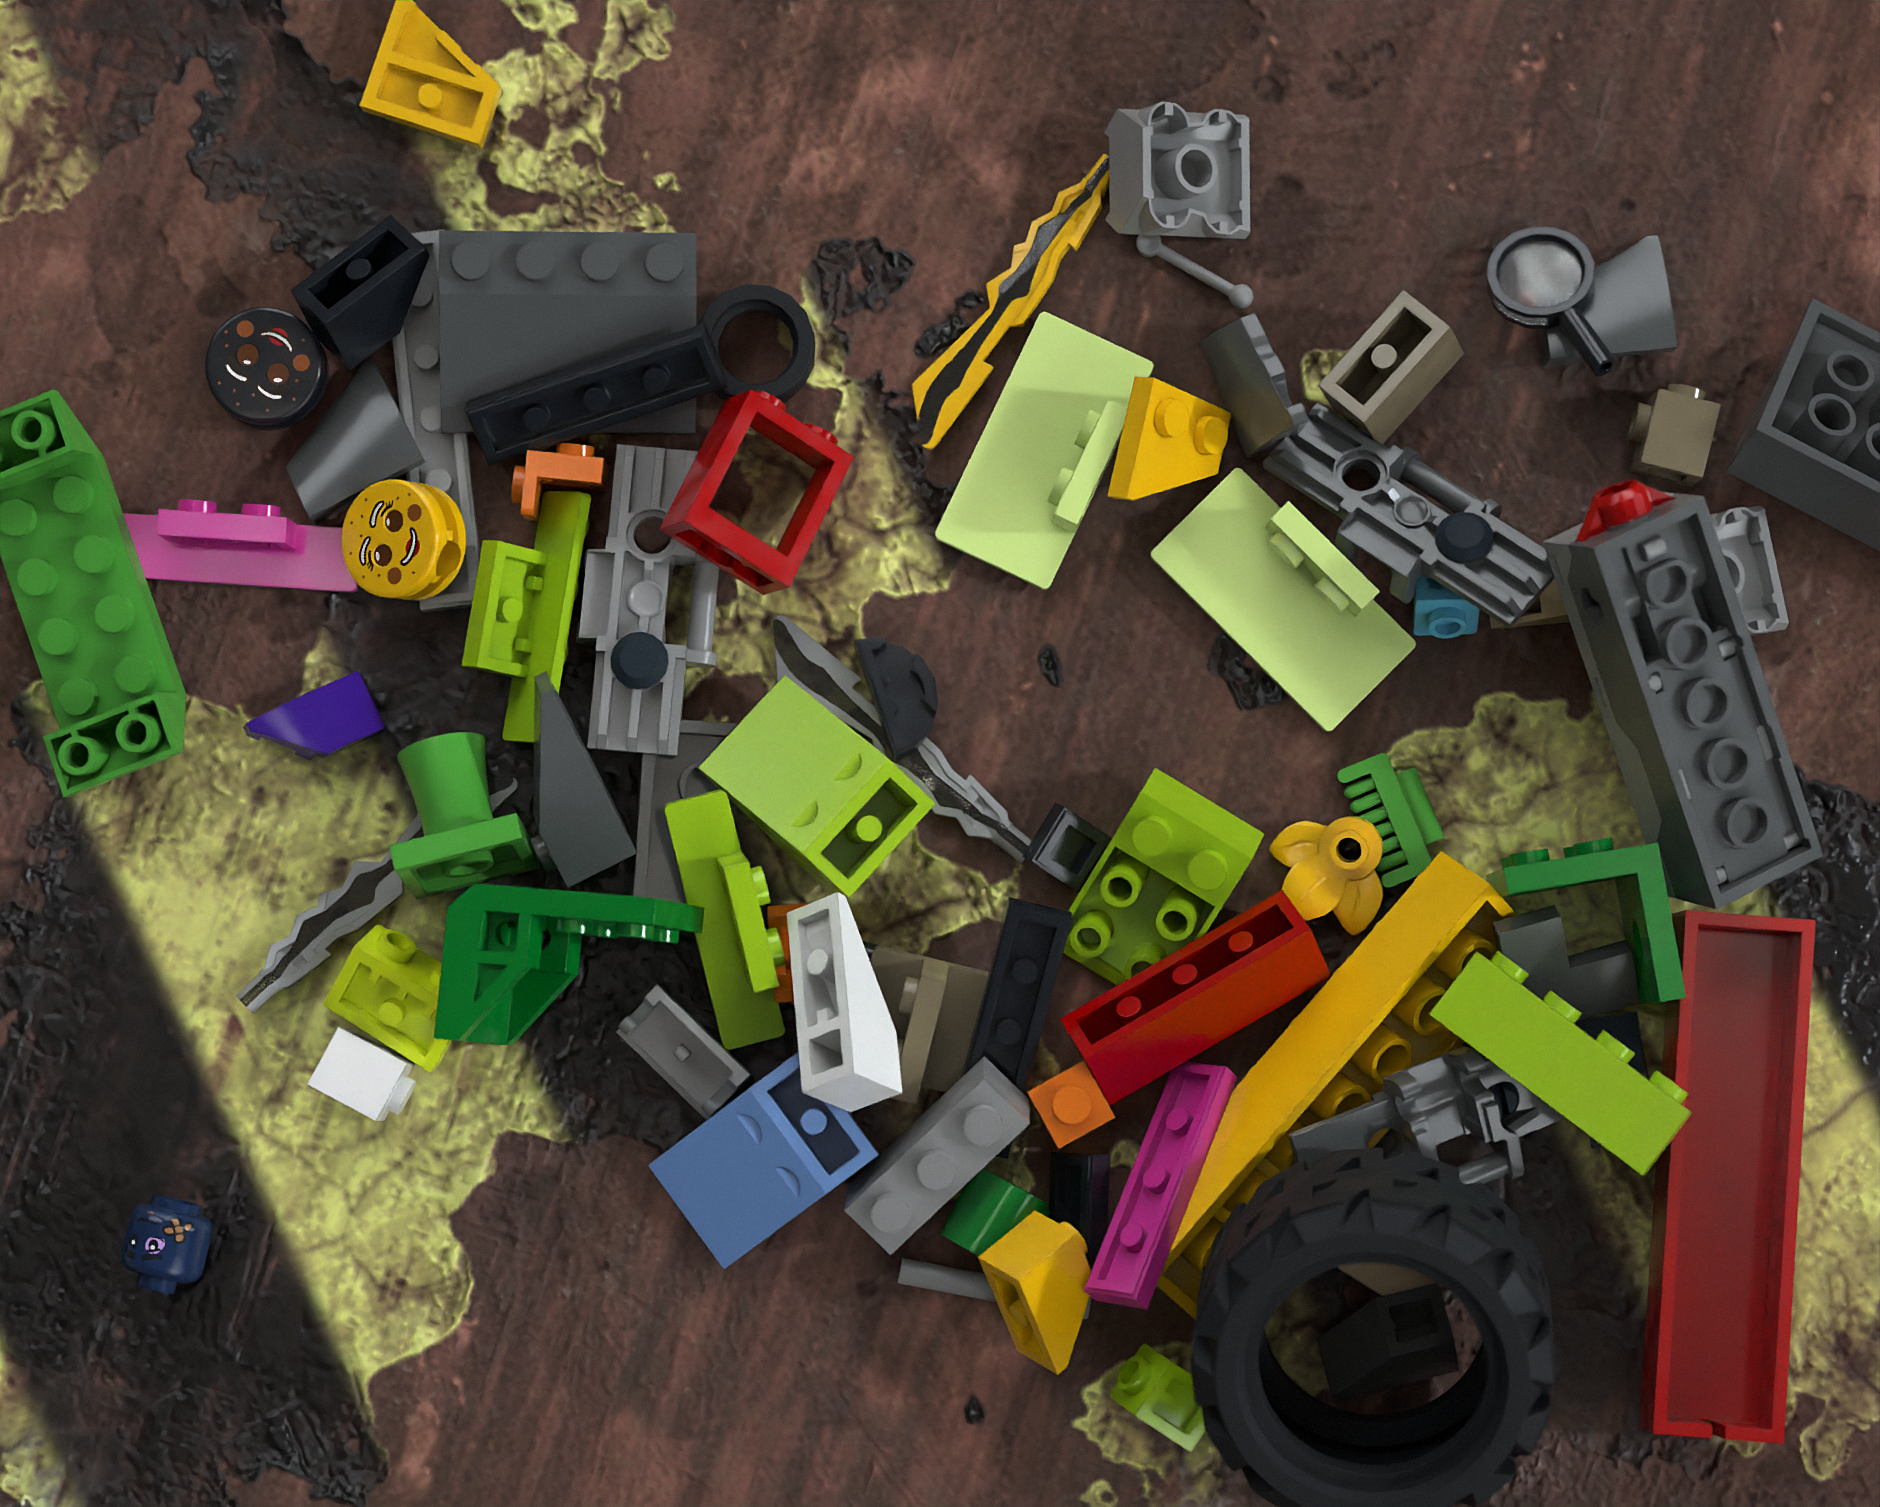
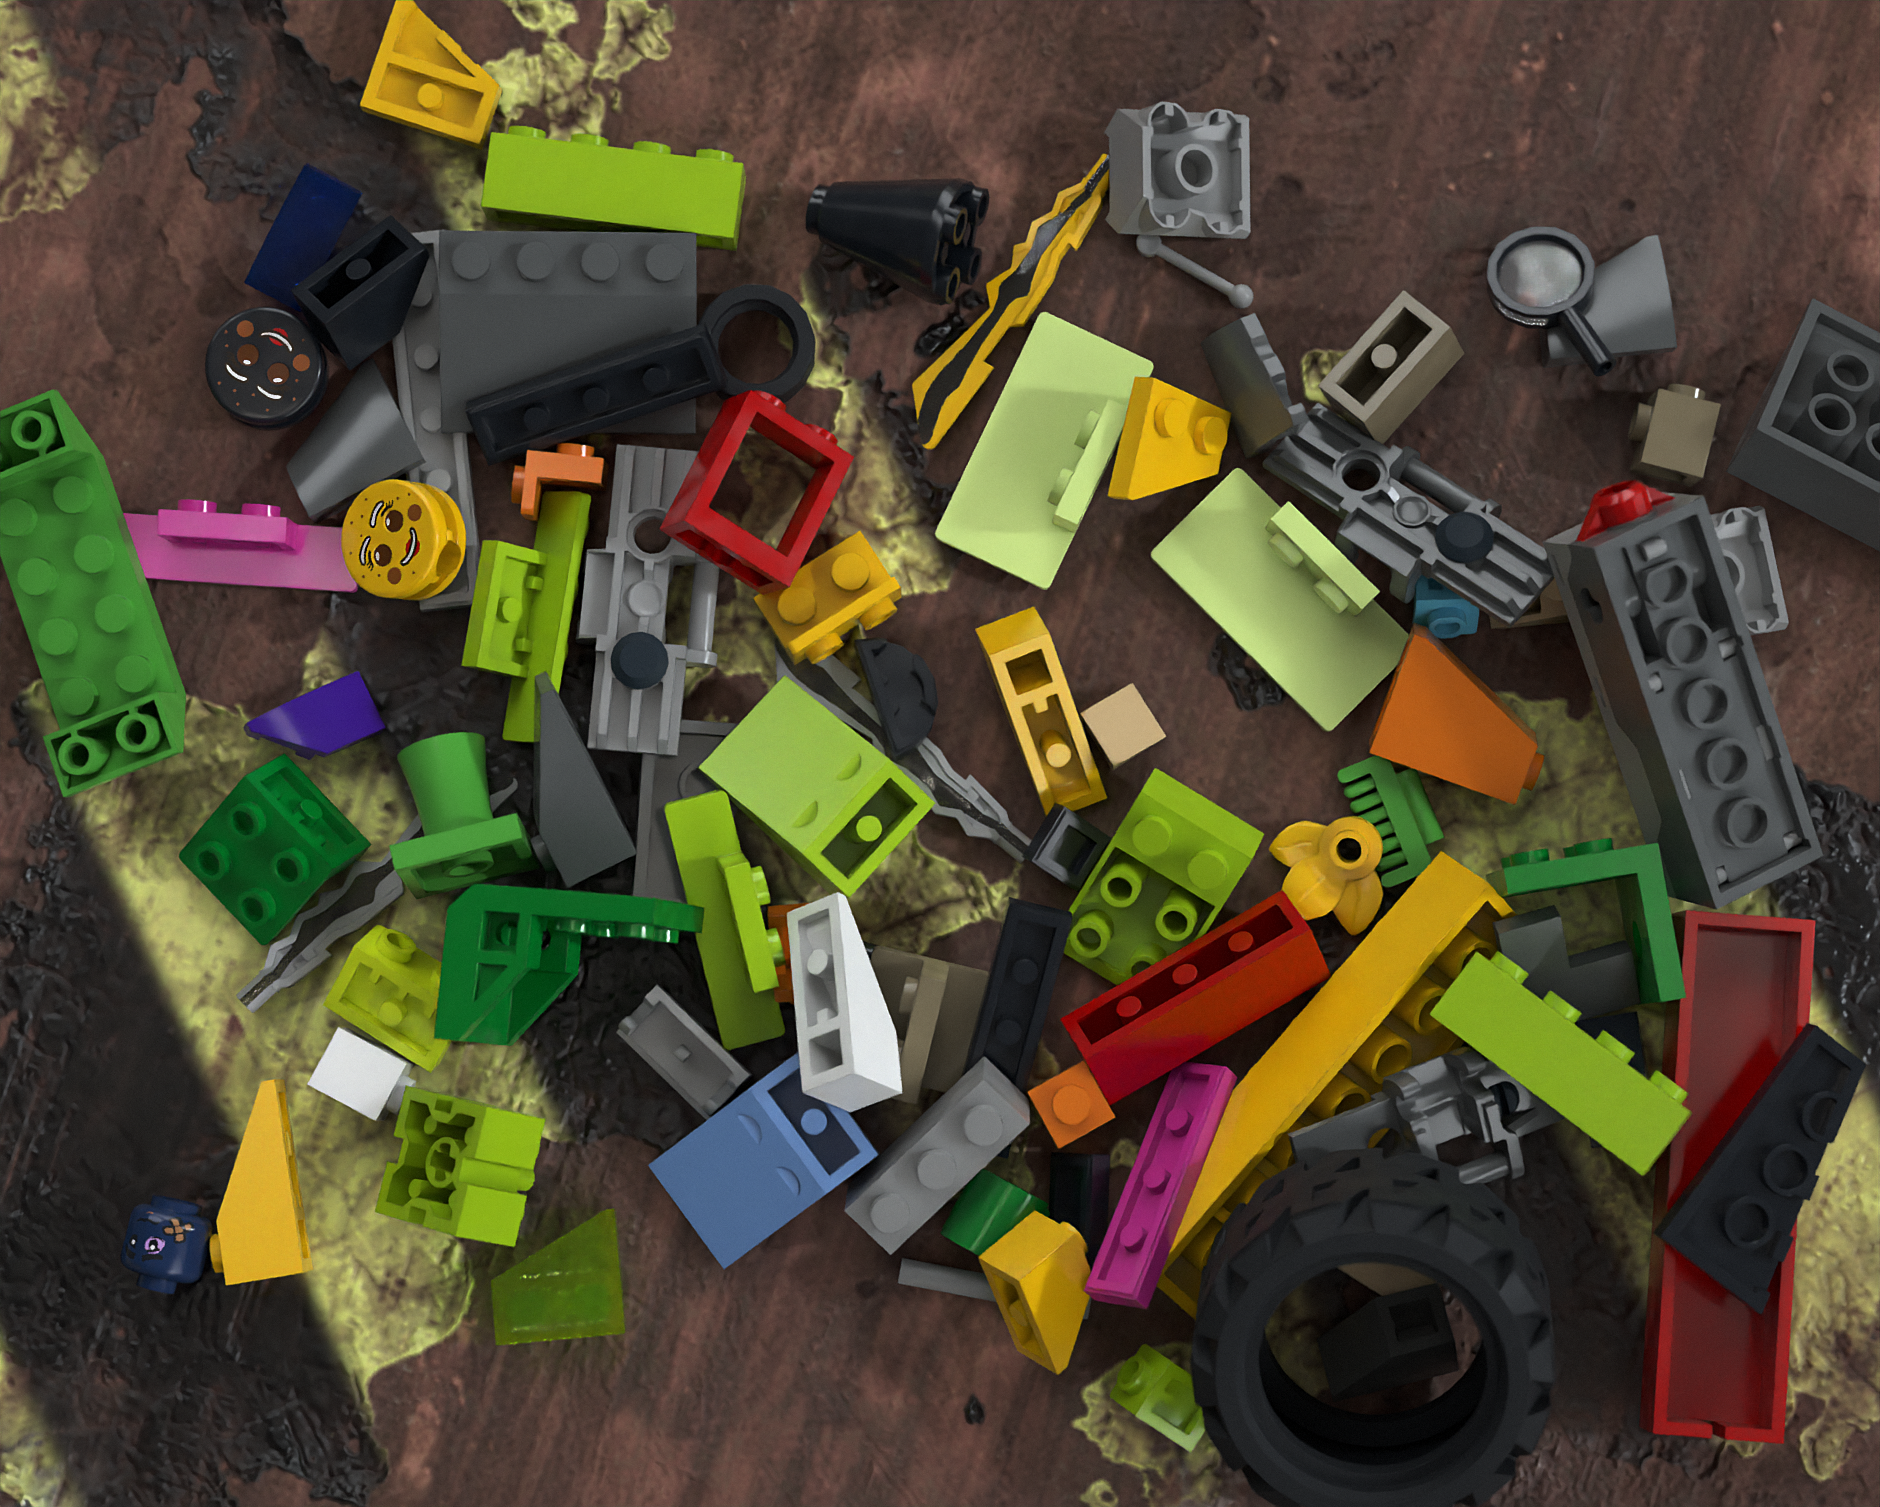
none -> green bracket [179,753,372,945]
none -> yellow slope [209,1079,313,1285]
none -> clear blue slope [244,163,363,312]
none -> lime brick [375,1086,546,1247]
none -> lime brick [481,126,746,251]
none -> clear neon green wing [491,1208,627,1346]
none -> yellow bracket [753,531,901,665]
none -> black cone [805,178,990,306]
none -> yellow slope [975,607,1107,817]
none -> tan slope [1079,683,1166,770]
none -> orange slope [1369,623,1544,805]
none -> black wing [1653,1023,1866,1315]

